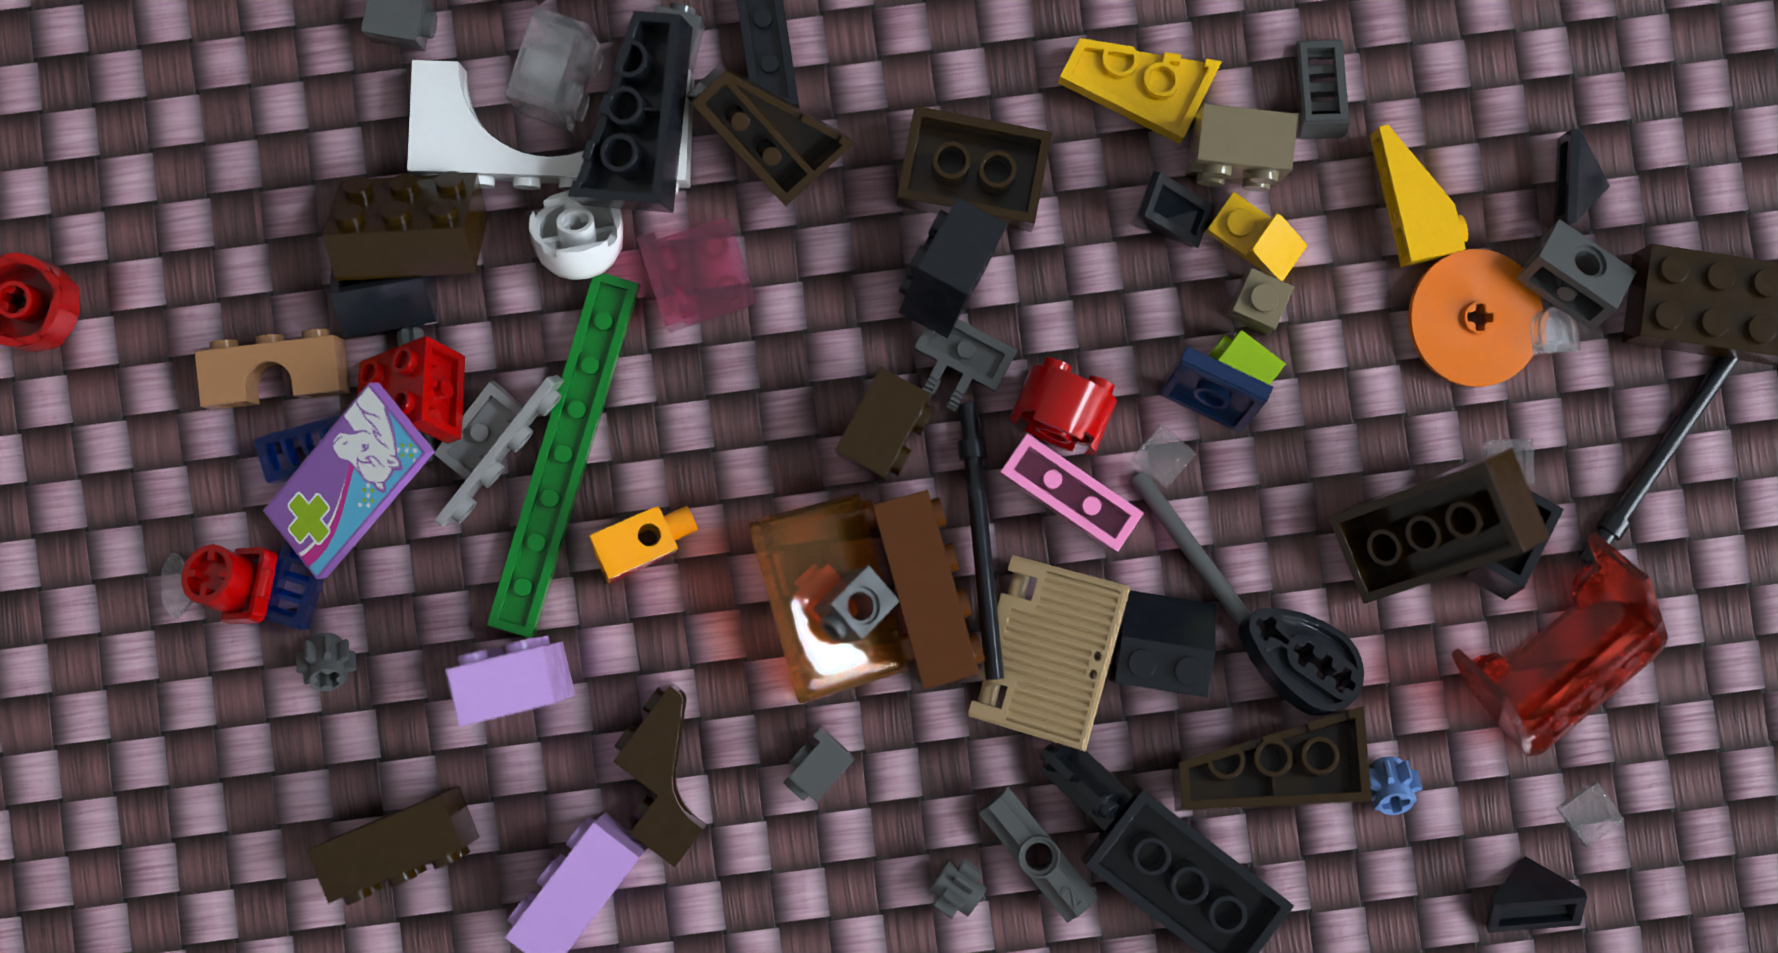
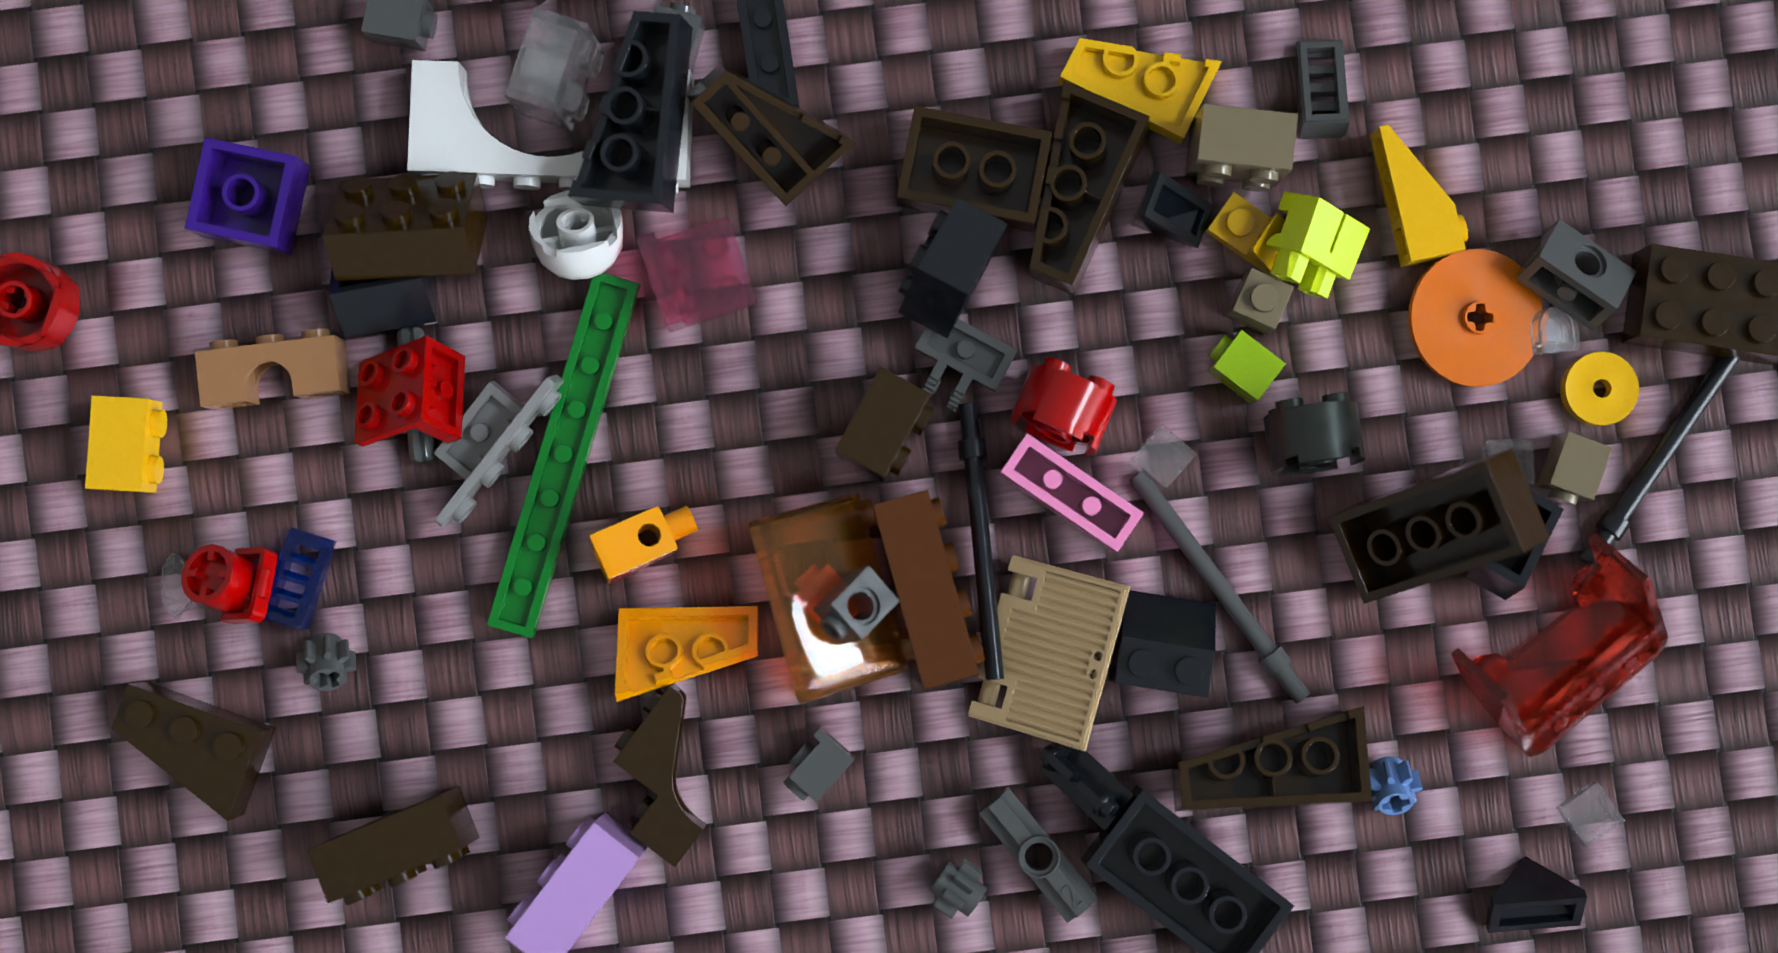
clear blue slope [254,414,342,484] -> none
tile [263,382,435,579] -> none
lavender brick [446,635,575,727] -> none
dark blue tile [1158,346,1273,432] -> none
black piece [1238,608,1364,716] -> none
black slope [1554,129,1610,225] -> none
none -> yellow brick [85,395,167,493]
none -> dark brown wedge [111,681,276,821]
none -> dark purple brick [185,137,311,255]
none -> light orange wing [615,606,759,702]
none -> dark brown wedge [1030,81,1150,296]
none -> pearl dark grey brick [1263,392,1366,475]
none -> neon yellow hips [1266,191,1370,299]
none -> dark tan brick [1536,431,1613,506]
none -> yellow piece [1560,352,1639,426]

